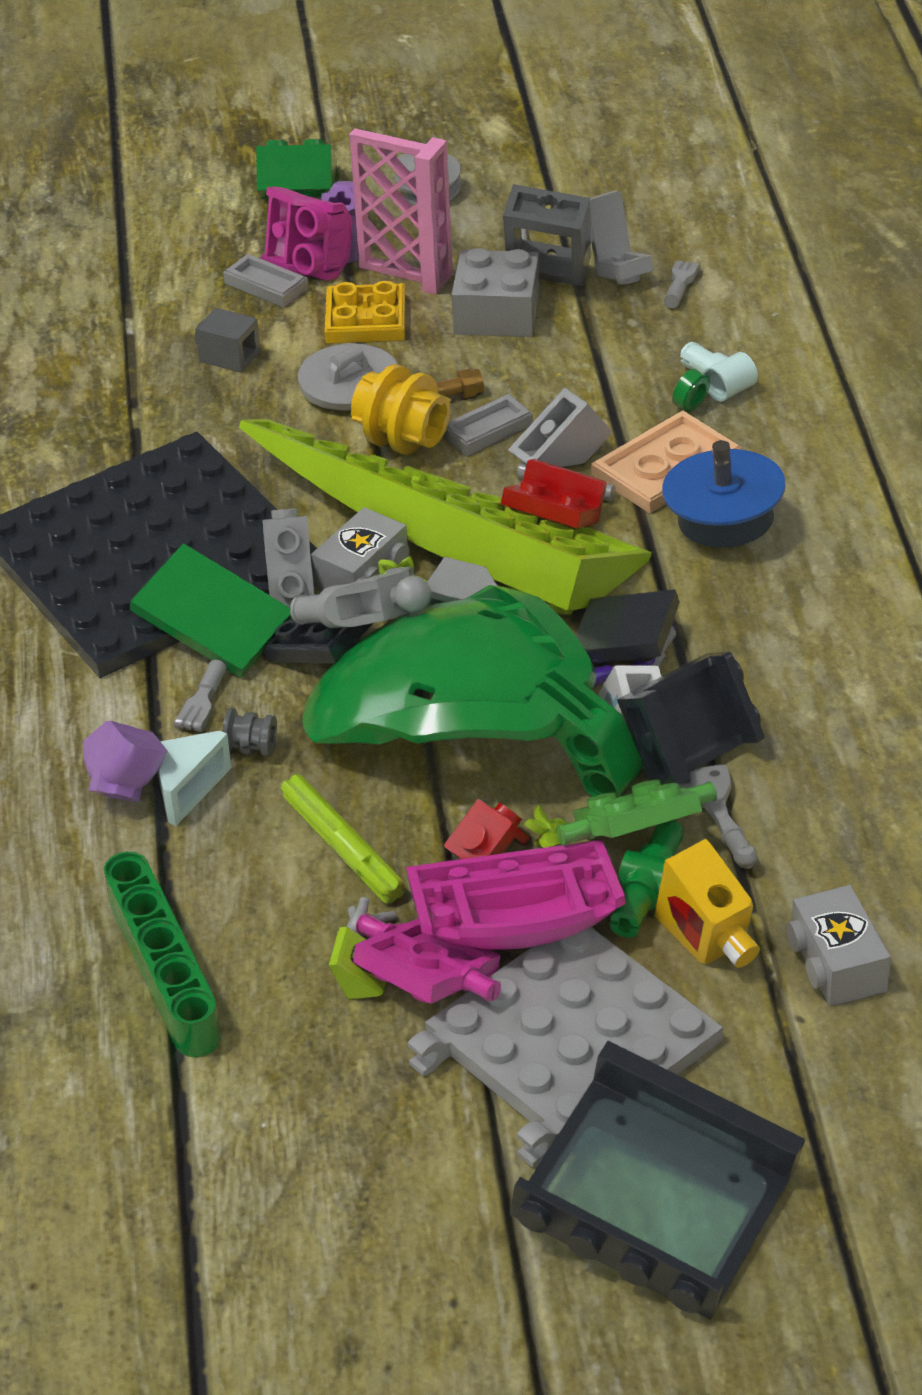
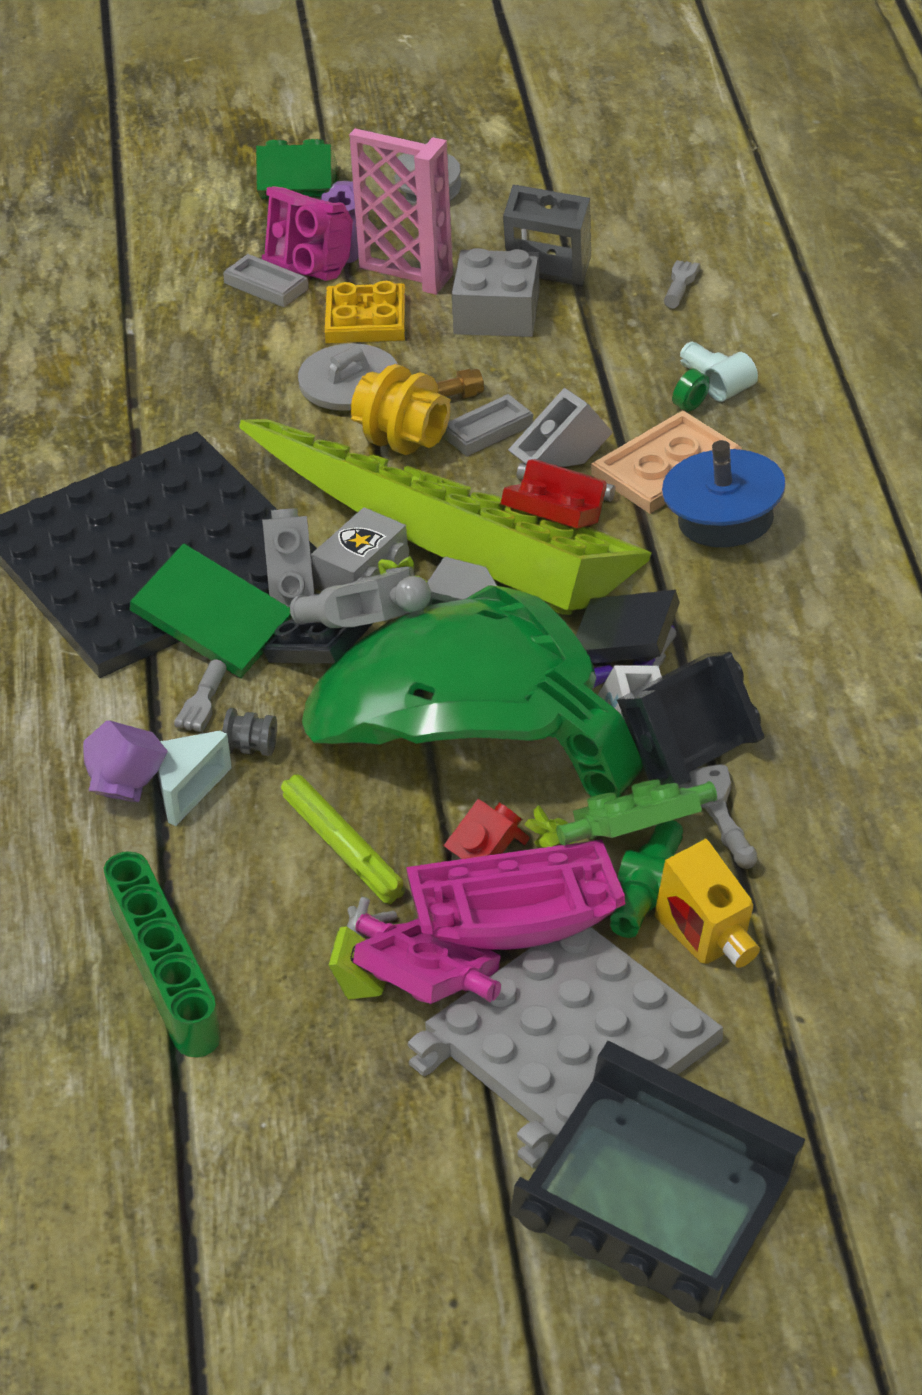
dark grey brick [195,308,261,373] -> none
light grey bracket [590,191,654,284] -> none
light grey brick [786,885,891,1007] -> none

